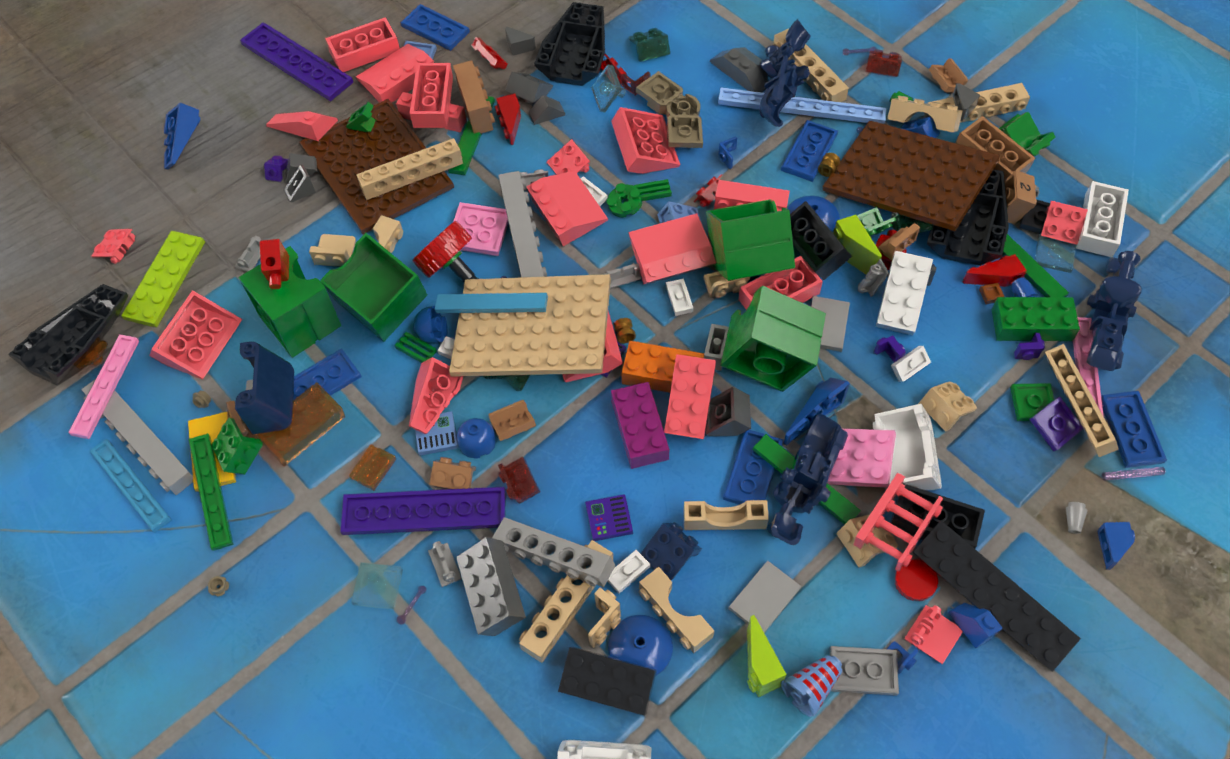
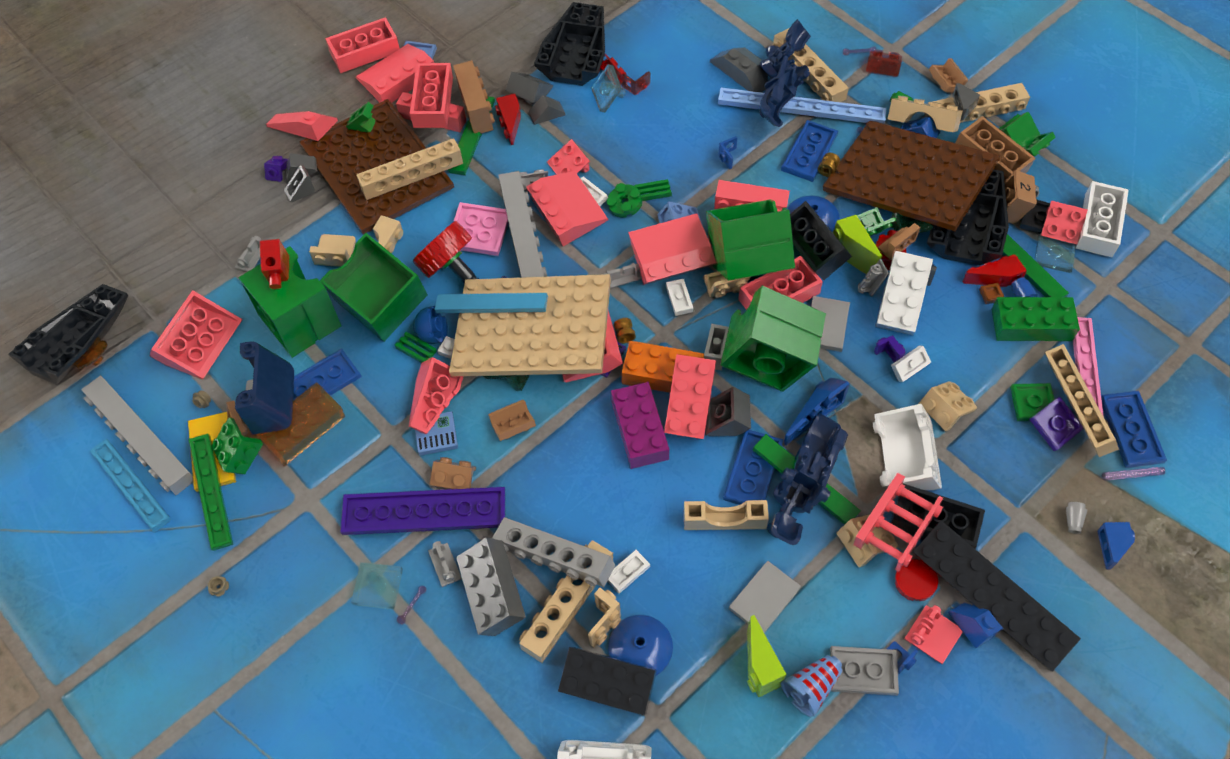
bright pink tile [68,334,139,439] -> none
coral hinge [91,229,136,264] -> none
lime plate [121,231,205,328] -> none
blue wedge [164,103,200,170] -> none
dark purple plate [240,22,354,102] -> none
clear orange plate [349,444,396,491] -> none
blue tile [401,4,470,51] -> none
blue cylinder [456,418,496,458] -> none
red hinge [471,37,508,69] -> none
clear red bracket [498,457,540,504] -> none
dark grey slope [505,27,536,55] -> none
dark purple tile [585,494,633,541] -> none
coral slope [611,107,680,174] -> none
clear green bracket [629,28,670,62] -> none
dark tan plate [636,71,703,148] -> none
tan arch [639,567,714,653] -> none
dark blue bracket [641,522,702,580] -> none
red hinge [694,174,722,207] -> none
bright pink plate [827,429,896,488] -> none
dark purple bracket [1014,333,1045,360] -> none
dark blue piece [1086,251,1142,371] -> none

